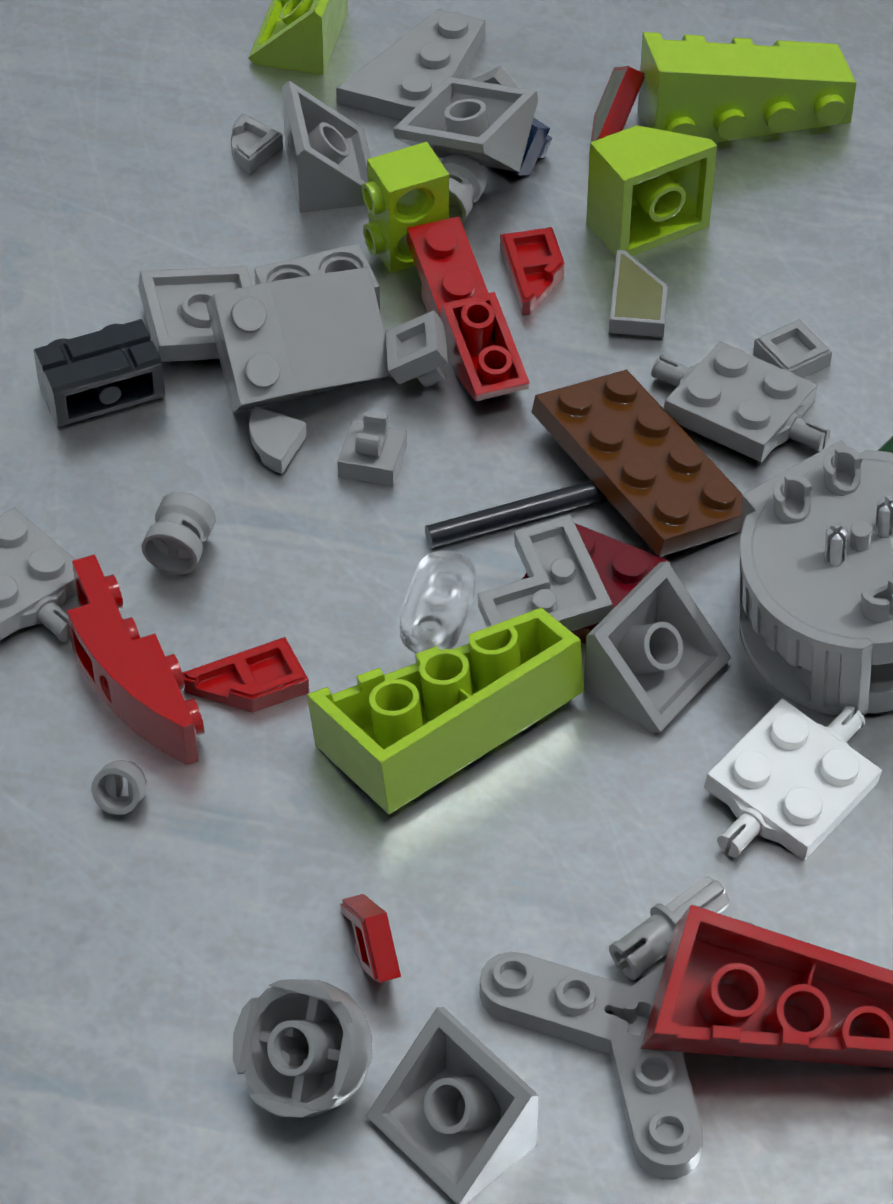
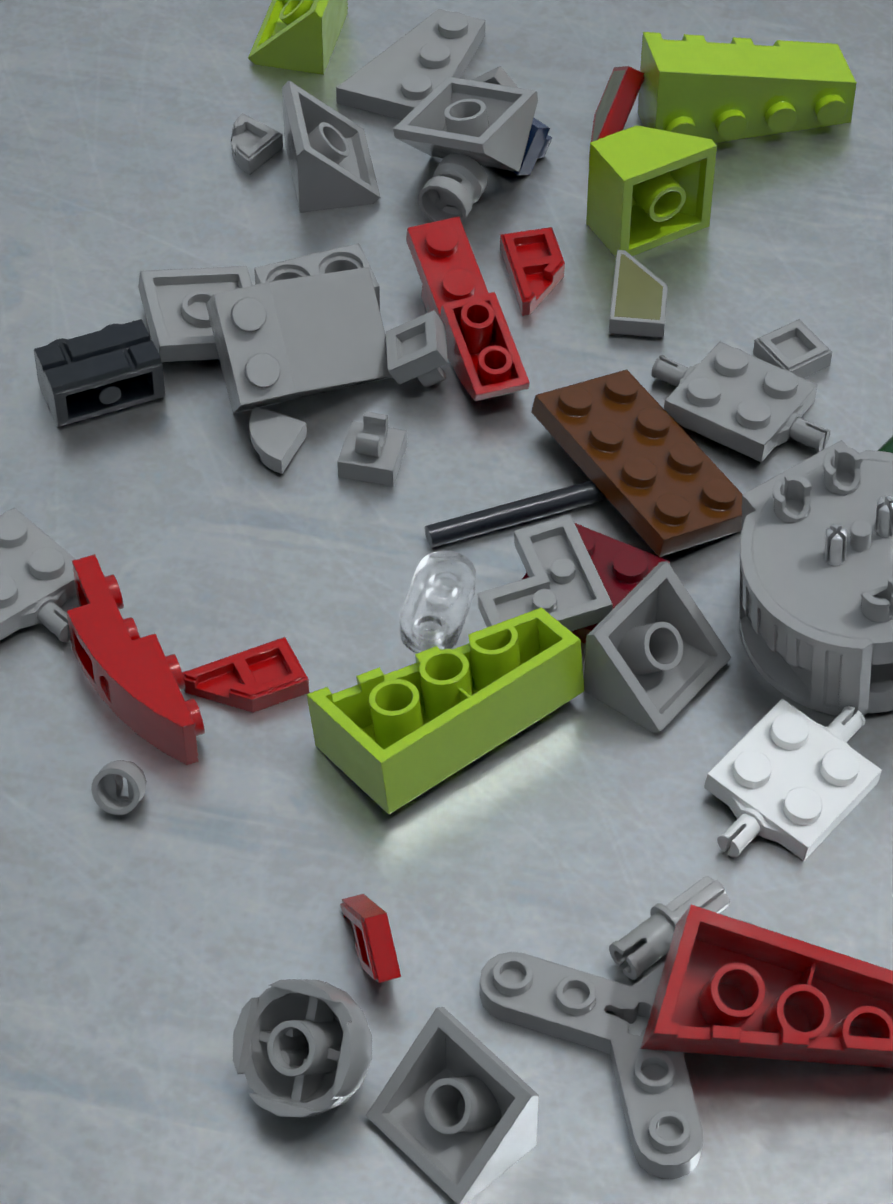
light grey wheel [141,492,216,575] -> none
lime brick [362,142,449,273] -> none

